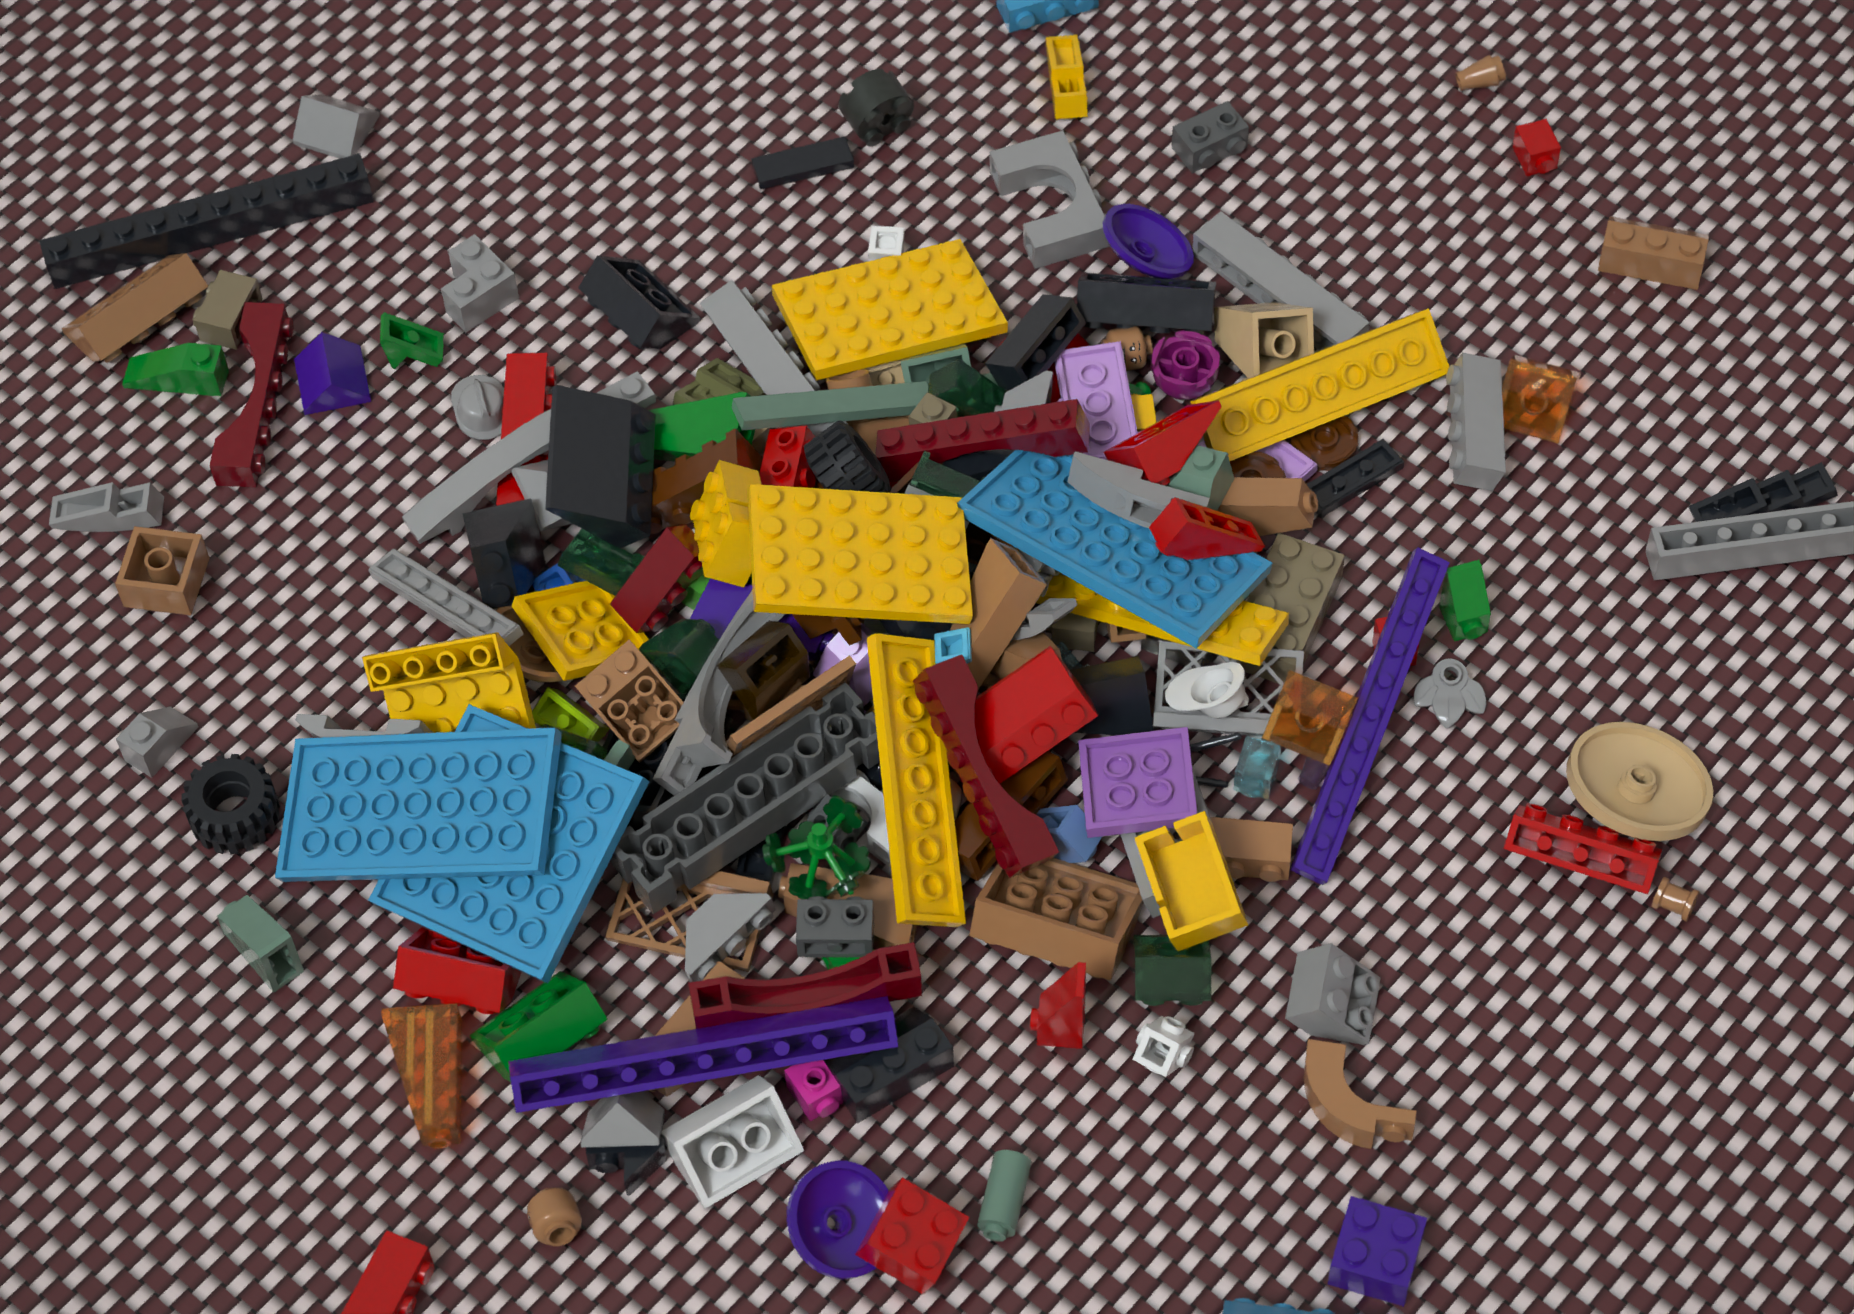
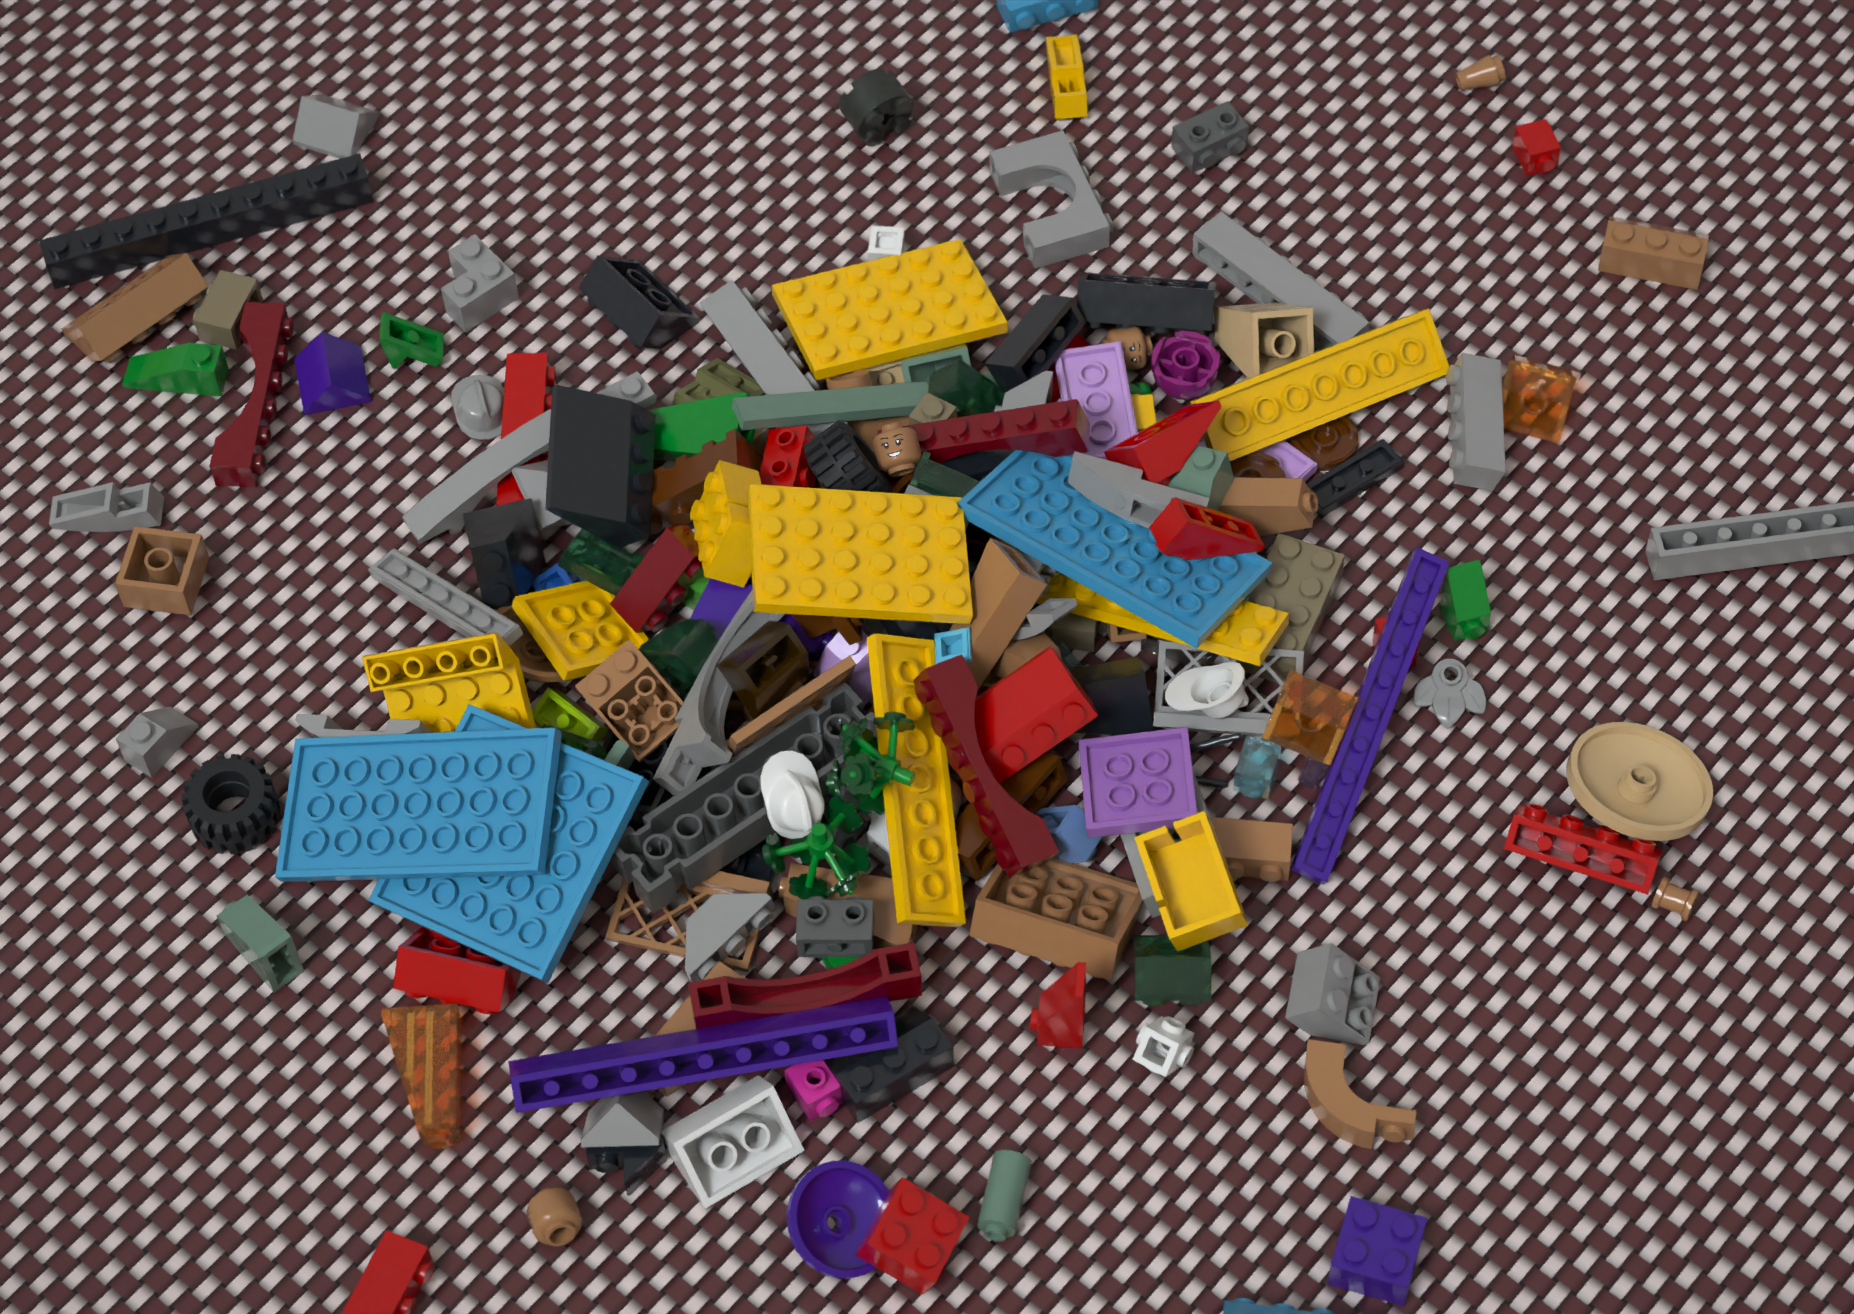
green slope [469,971,608,1082] -> none
black tile [751,136,854,190] -> none
dark purple dish [1103,204,1194,279] -> none
black slope [1688,462,1838,522] -> none
none -> white piece [760,751,824,839]
none -> dark green plant [826,712,916,815]
none -> medium nougat head [873,422,922,477]

